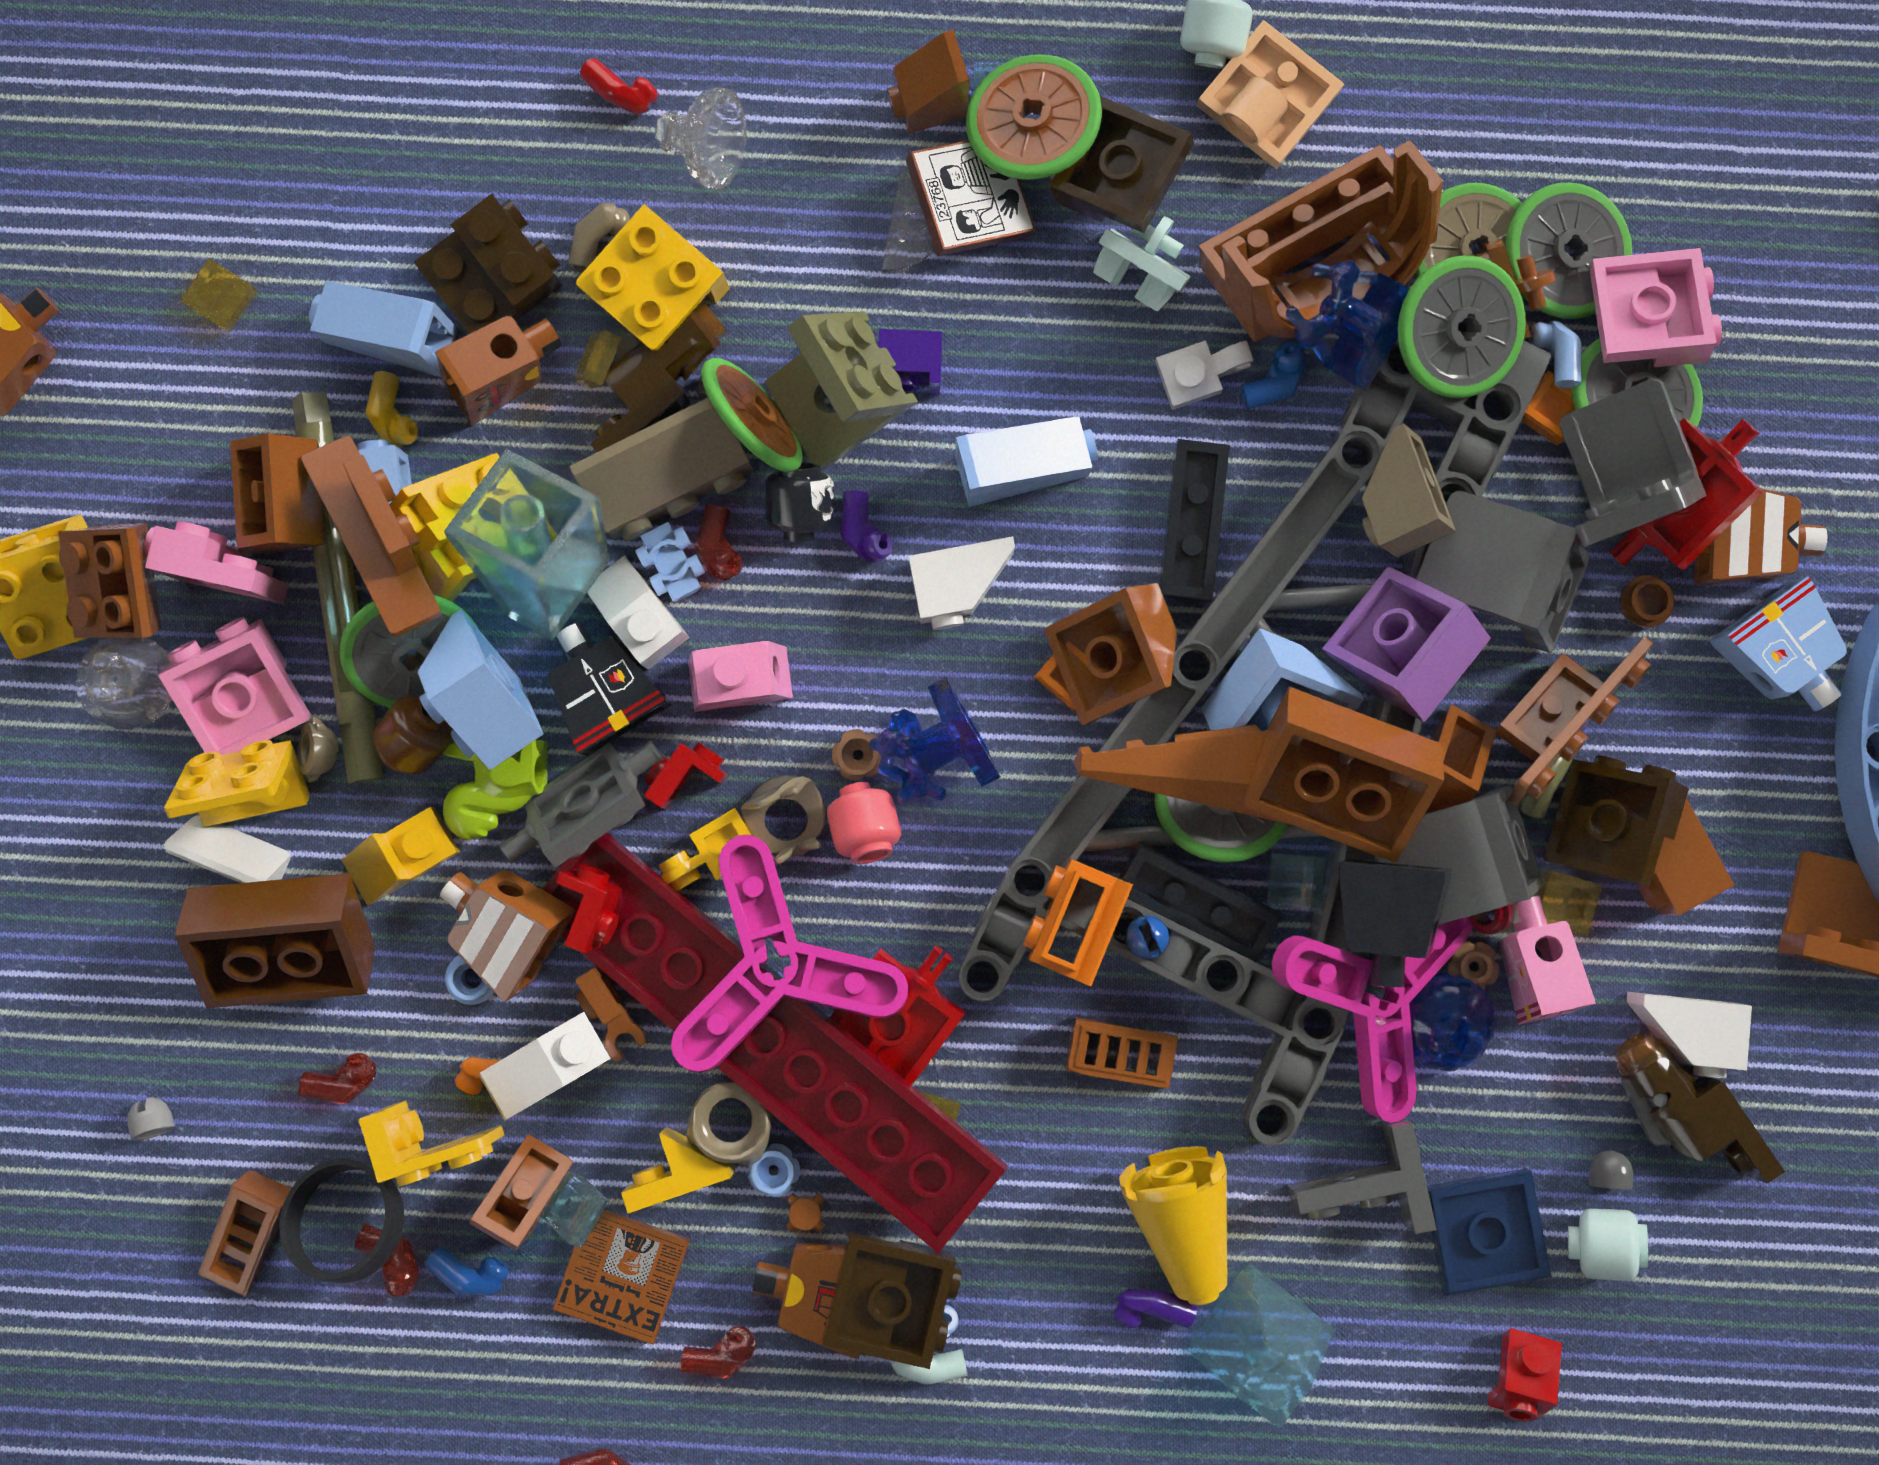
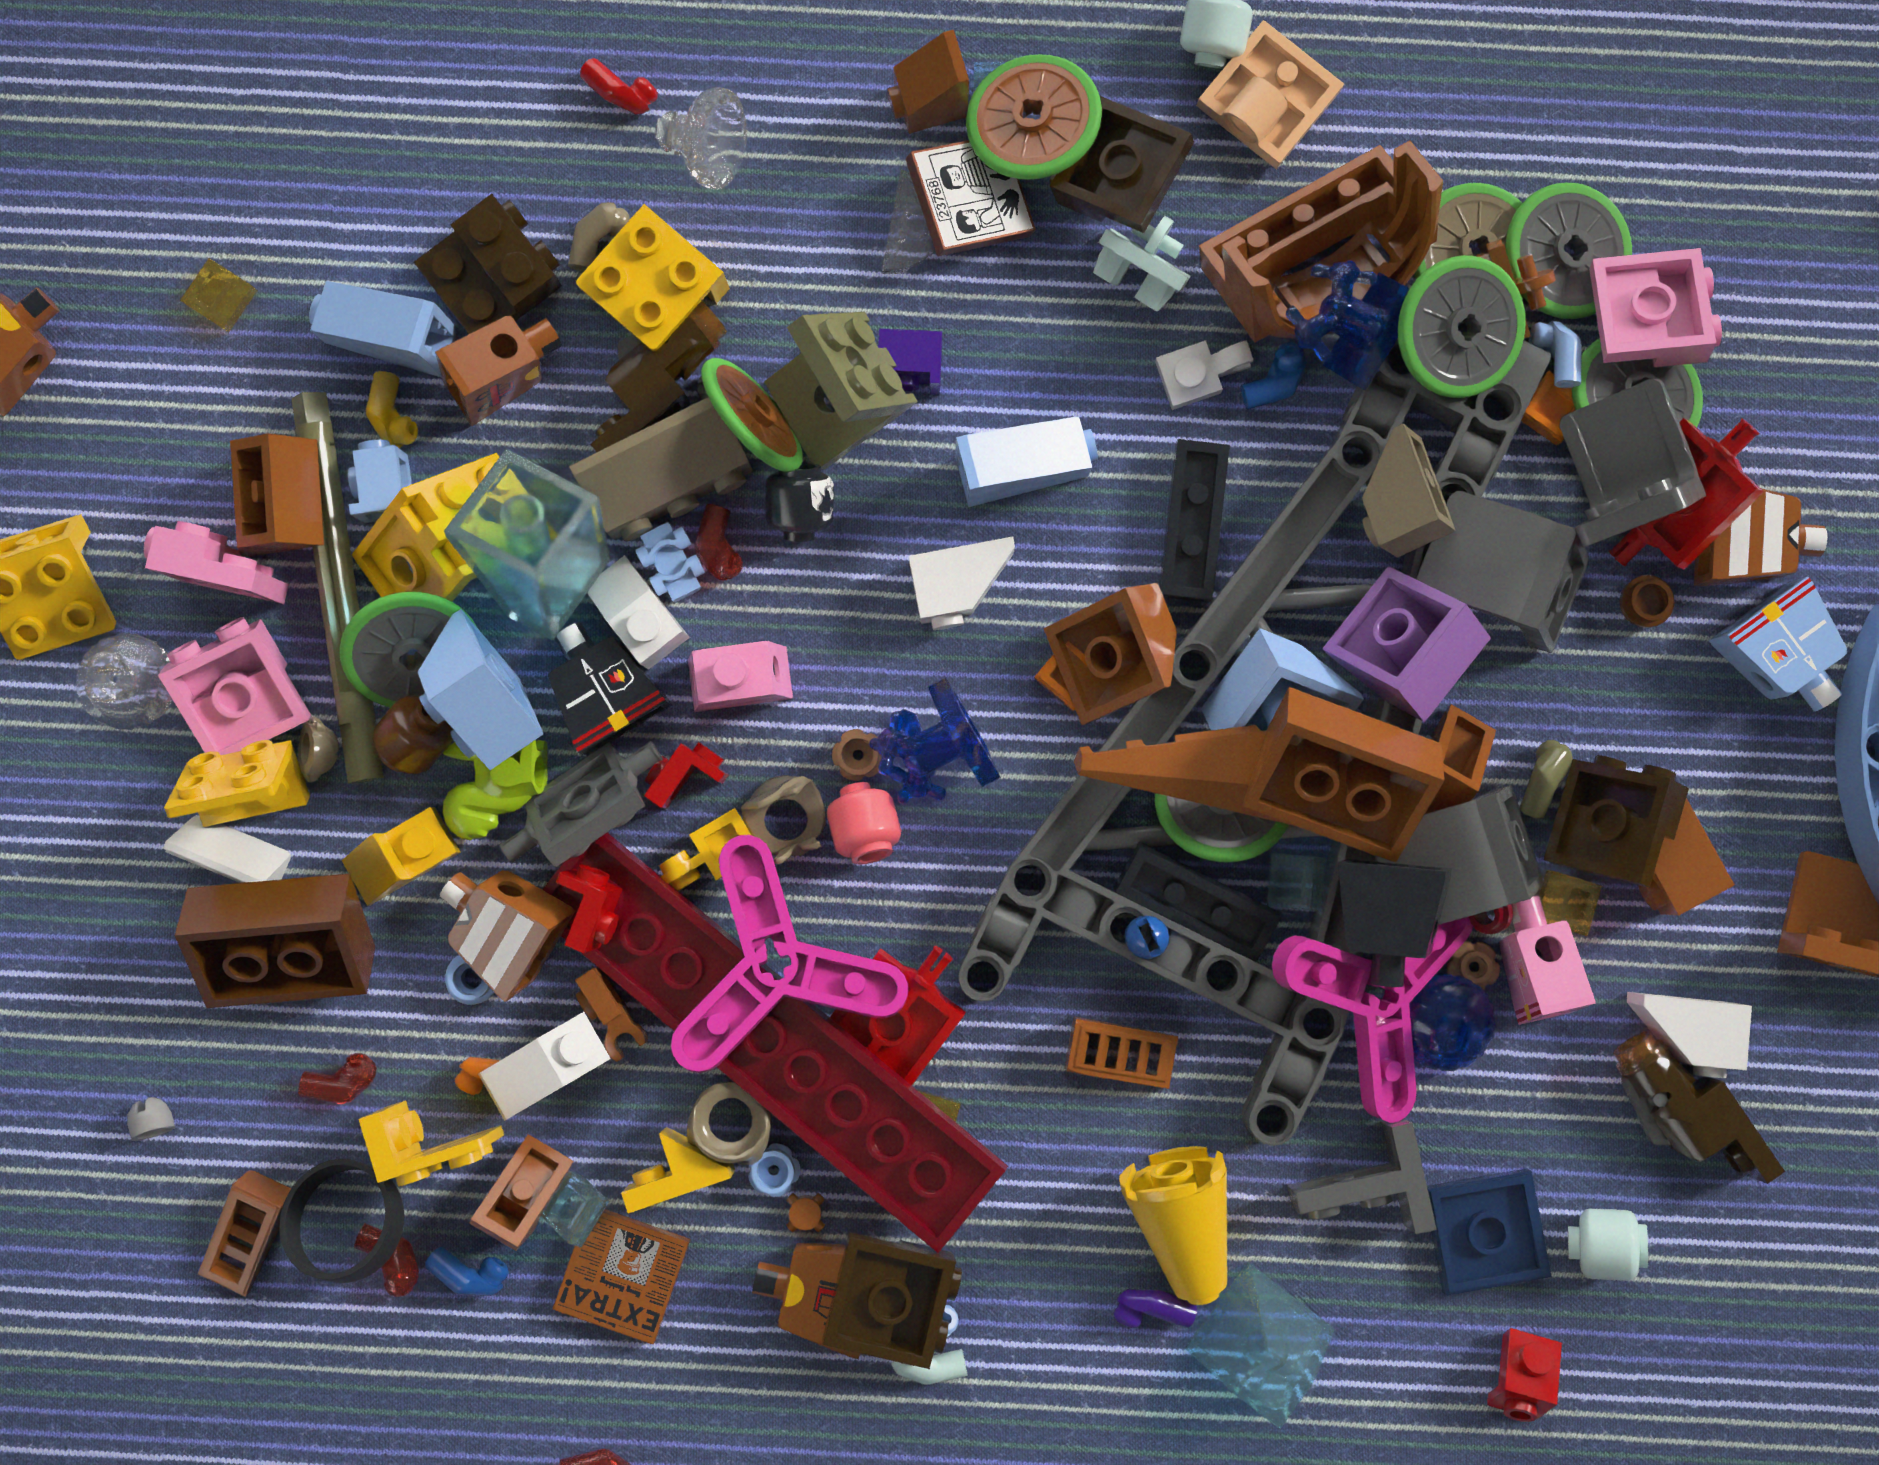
dark orange slope [58,523,162,638] -> none
dark orange bracket [301,436,442,637] -> none
clear yellow tile [573,330,622,389] -> none
clear red arm [681,1326,756,1378] -> none
dark purple arm [841,490,893,563] -> none
orange window [1023,859,1133,986] -> none
dark orange bracket [1496,637,1653,807] -> none
dark grey hinge [1588,1150,1634,1190] -> none

